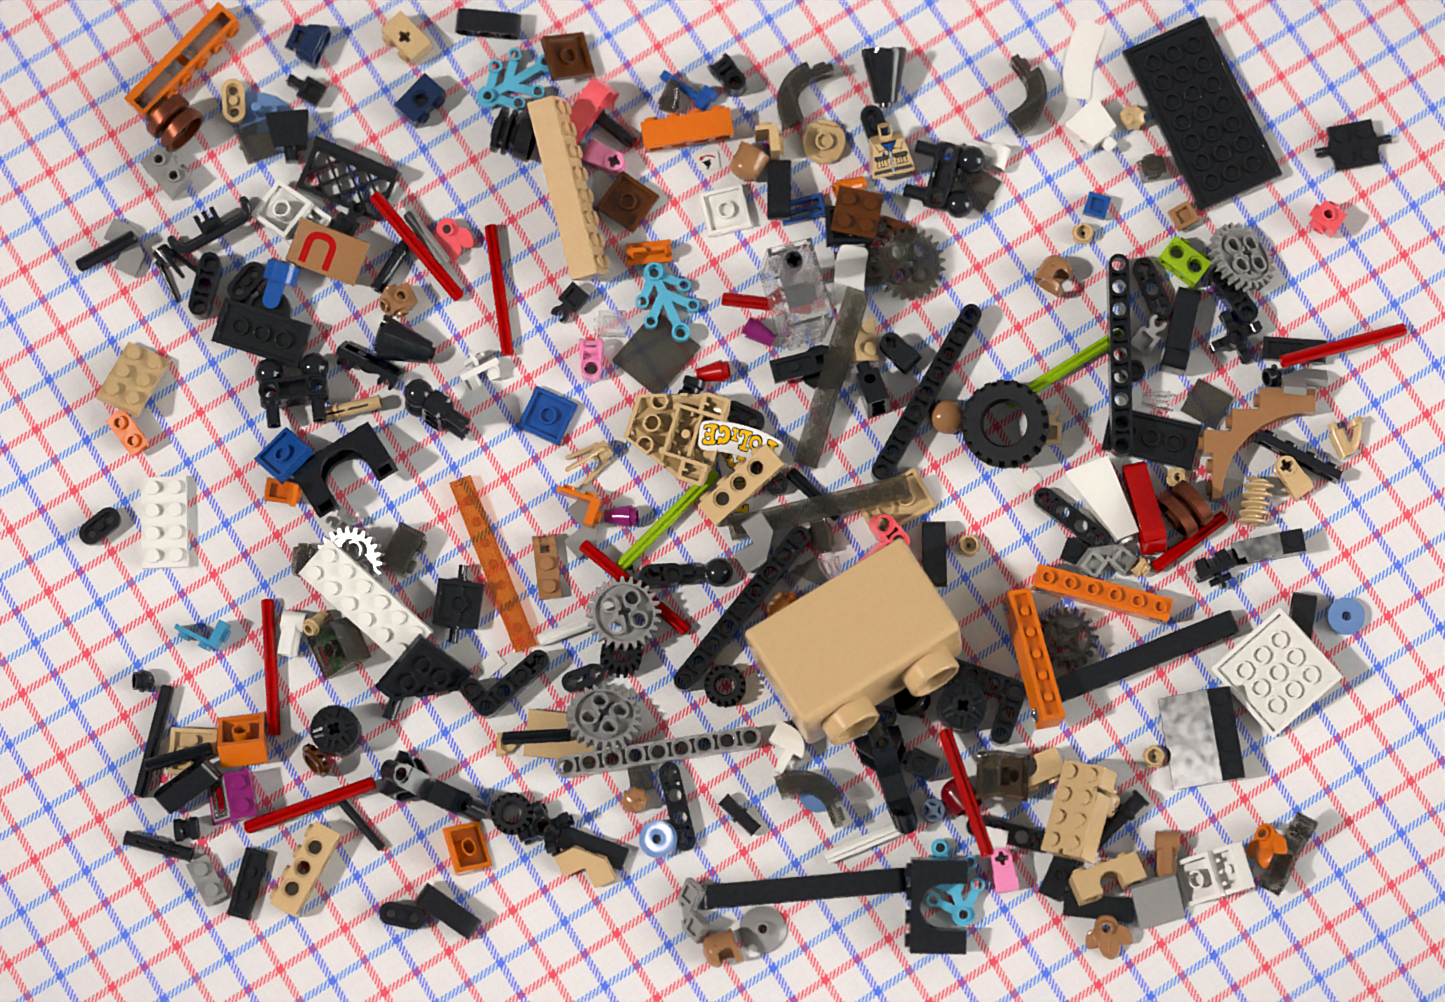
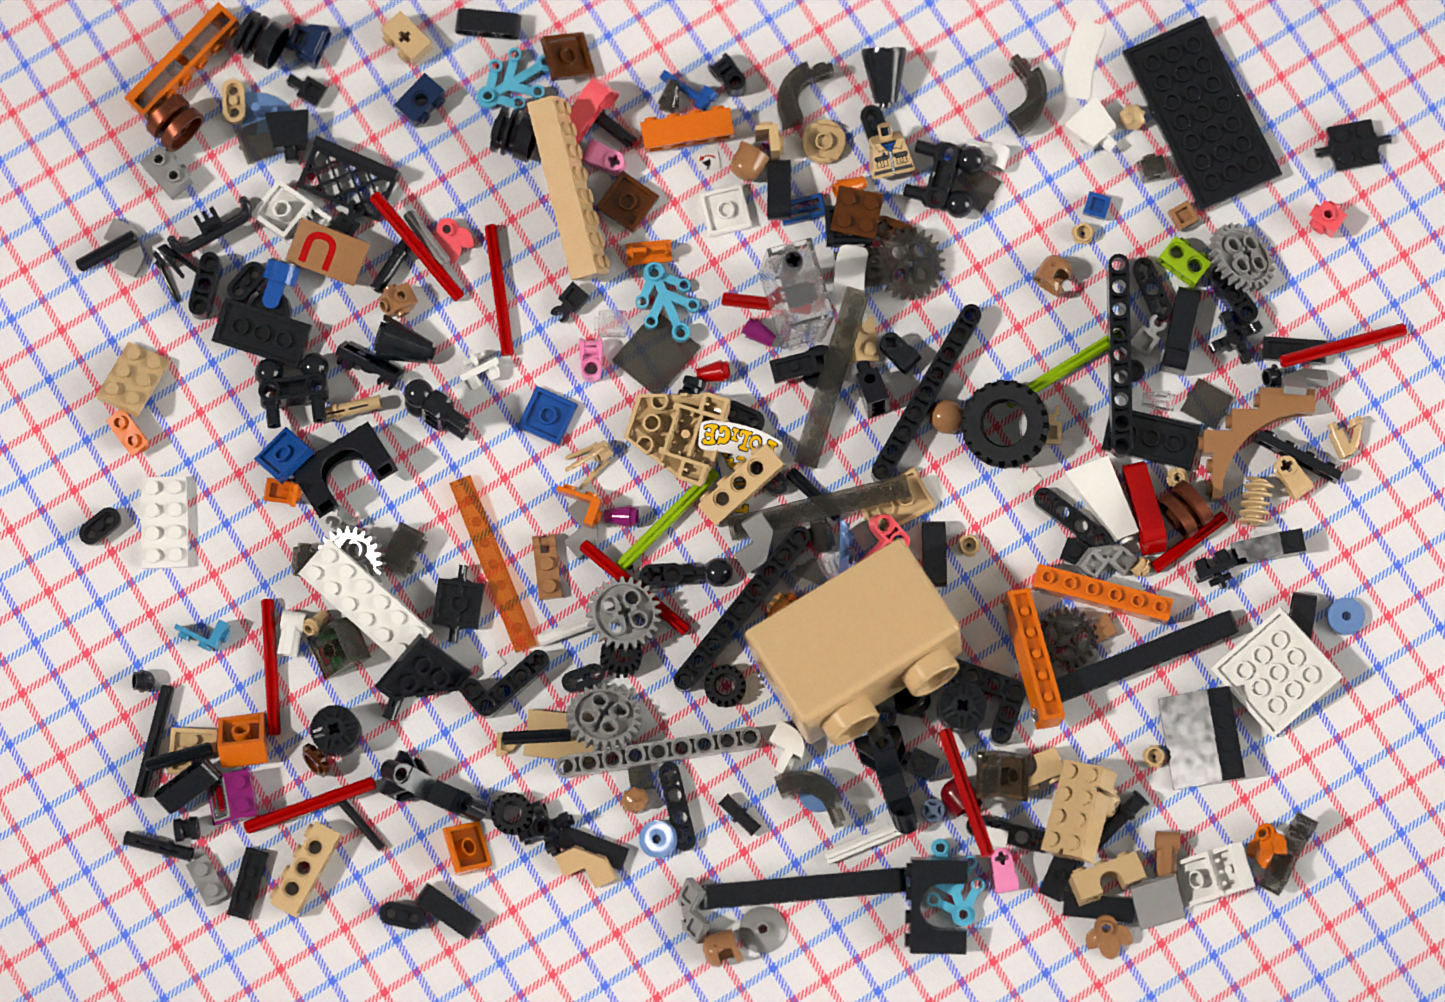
none -> black wheel [233,10,290,70]
none -> medium blue plate [839,519,854,573]
none -> medium nougat tile [1094,612,1117,644]

